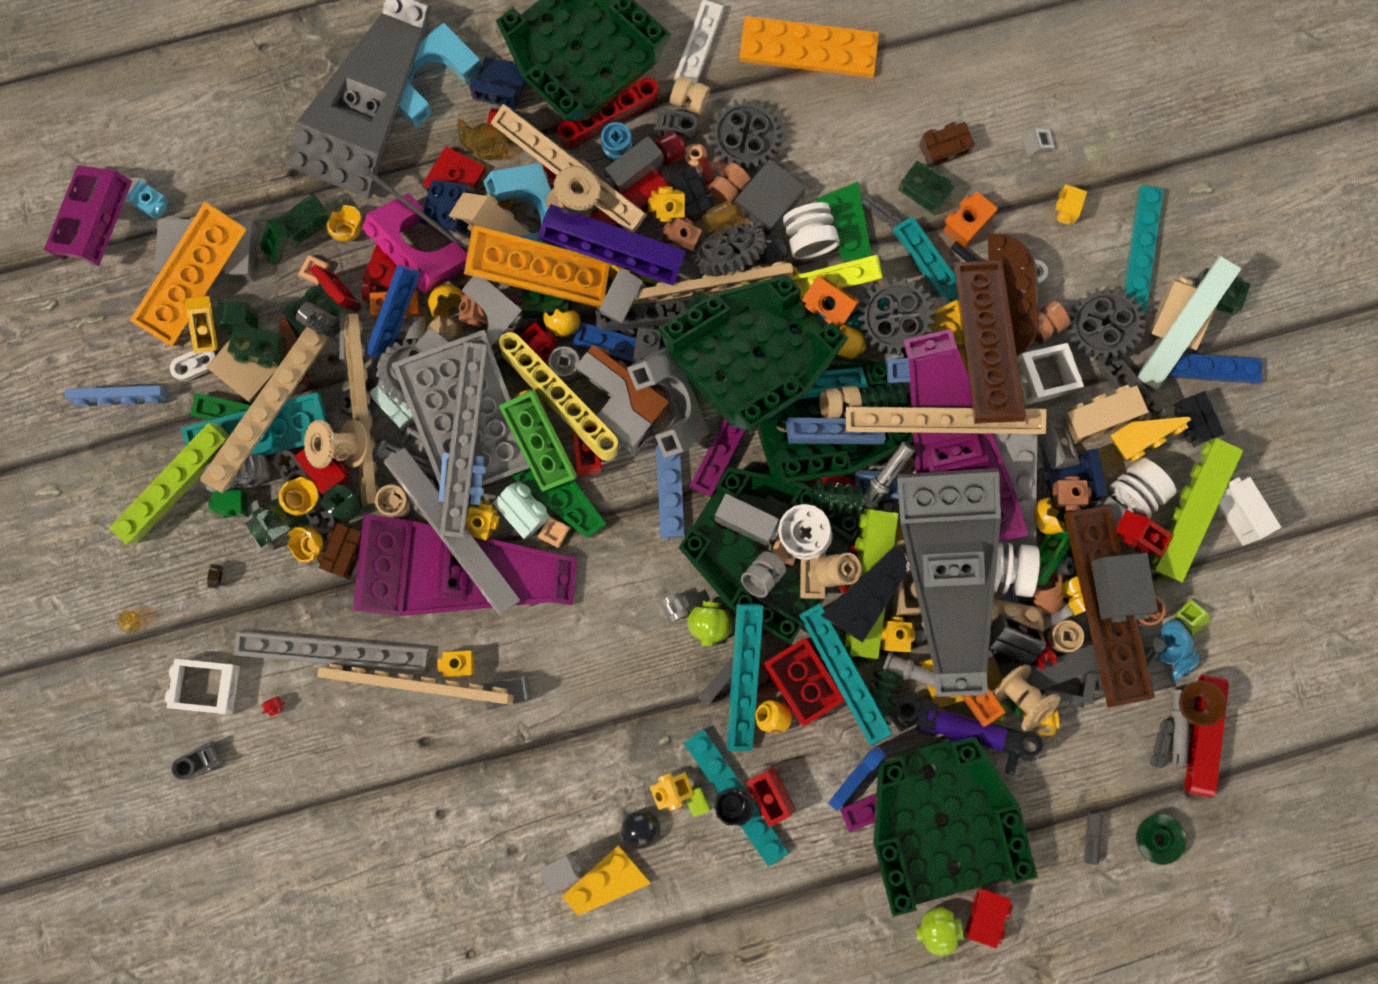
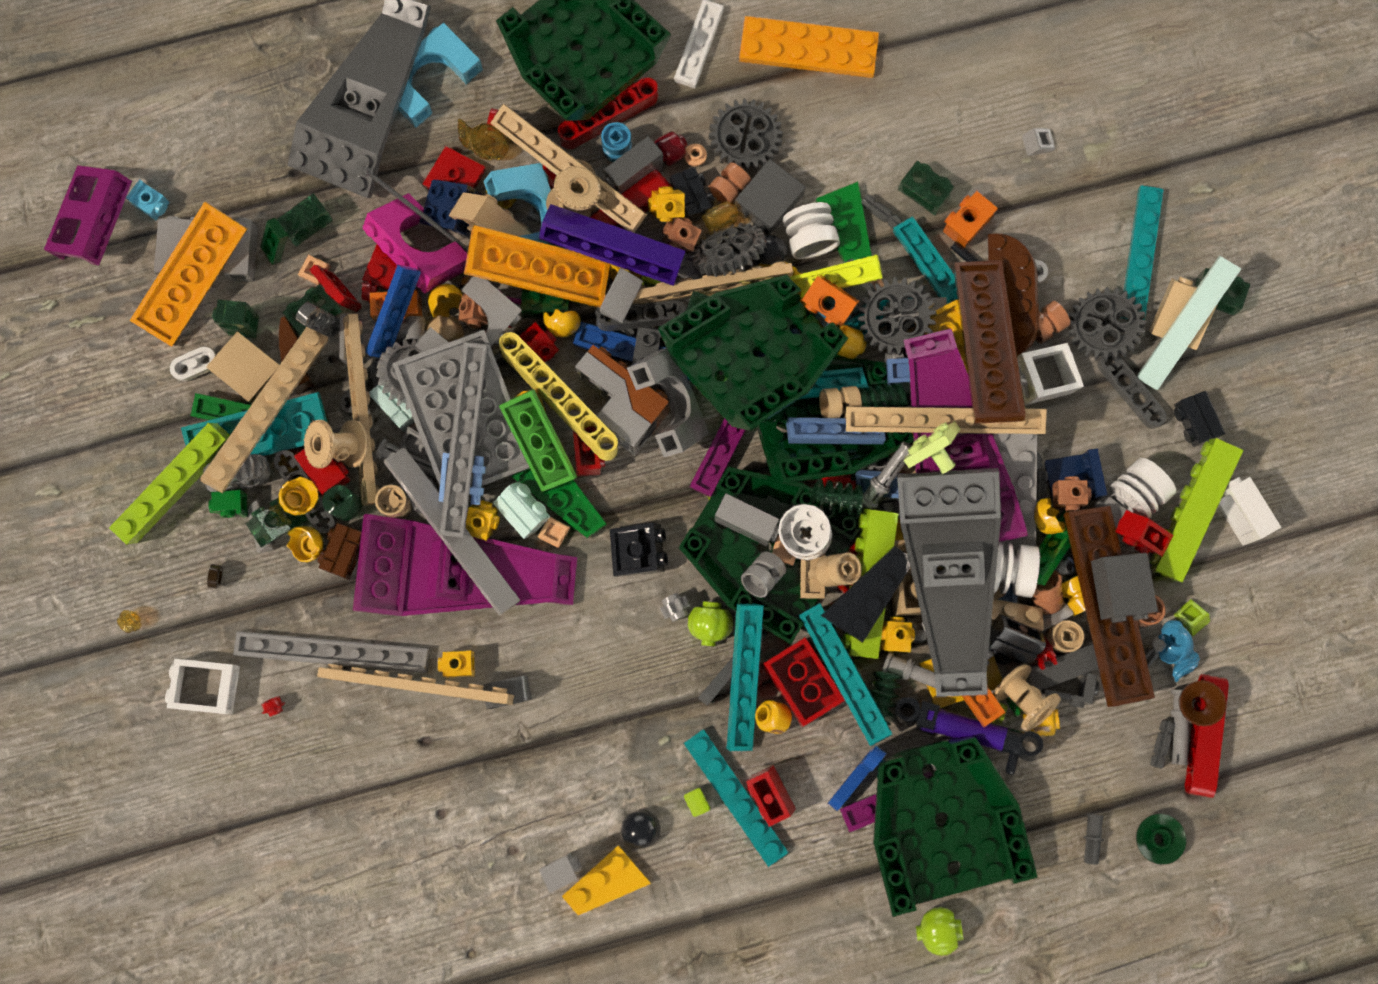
medium blue plate [65,386,168,407] -> none
dark grey piece [171,741,225,780] -> none
yellow brick [185,296,218,353] -> none
clear green brick [227,324,287,369] -> none
yellow hair [327,205,363,242] -> none
dark blue bracket [469,57,525,110] -> none
light grey wheel [549,346,580,384] -> none
yellow brick [650,772,695,811] -> none
dark grey piece [653,108,698,141] -> none
medium blue plate [656,444,684,539] -> none
tan wheel [670,75,711,115] -> none
clear red tile [698,157,715,188] -> none
black hair [714,788,753,827] -> none
reddish brown brick [919,121,975,168] -> none
red brick [963,888,1013,949] -> none
light grey slope [1038,421,1080,470] -> none
yellow brick [1055,184,1087,224] -> none
tan brick [1064,385,1148,446] -> none
yellow slope [1109,417,1191,462] -> none
blue plate [1167,353,1262,384] -> none
none -> black plate [610,522,668,577]
none -> yellowish green plate [904,421,960,474]

